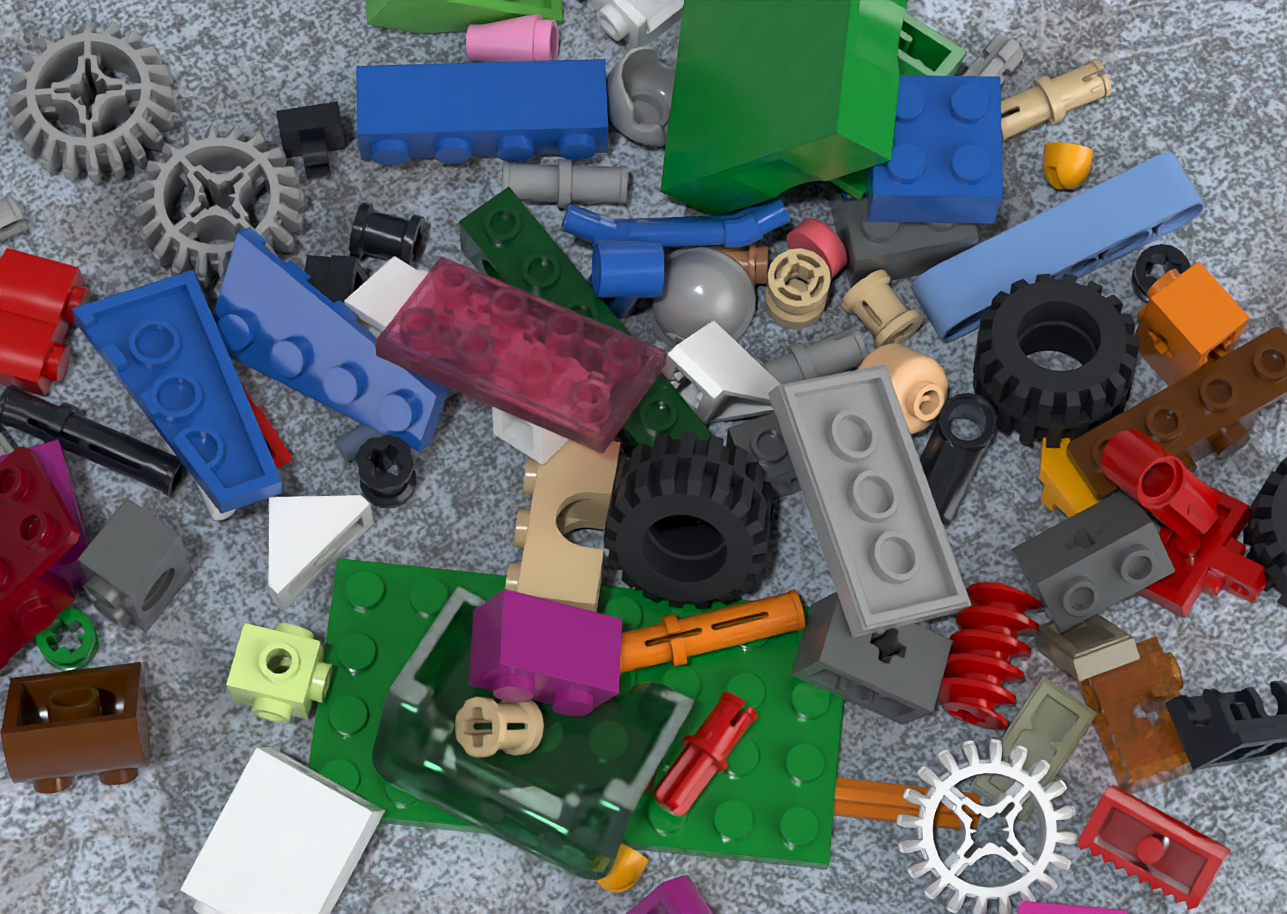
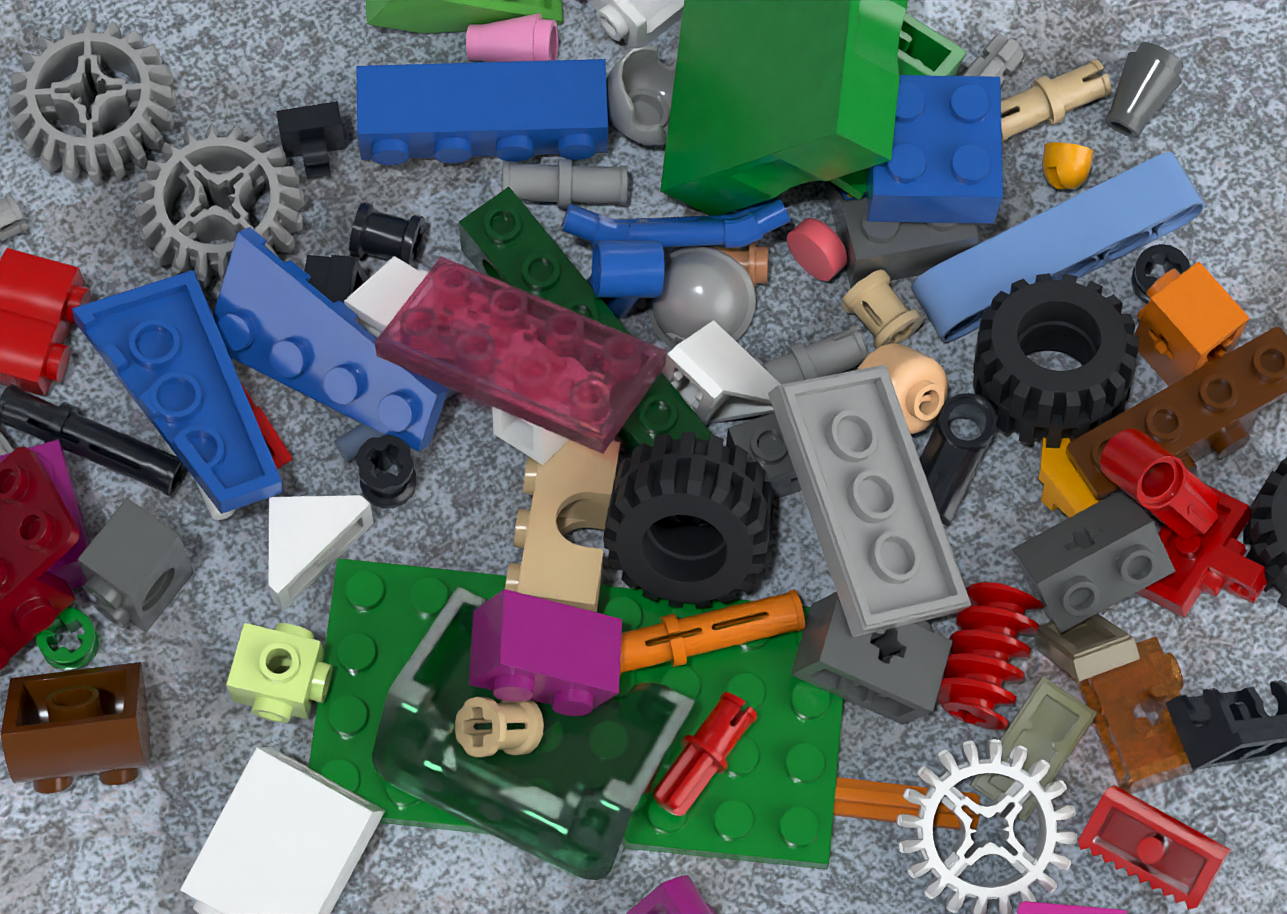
light orange hinge [591,836,649,893] -> none
tan wheel [764,248,831,329] -> none
none -> dark grey cone [1105,42,1184,138]

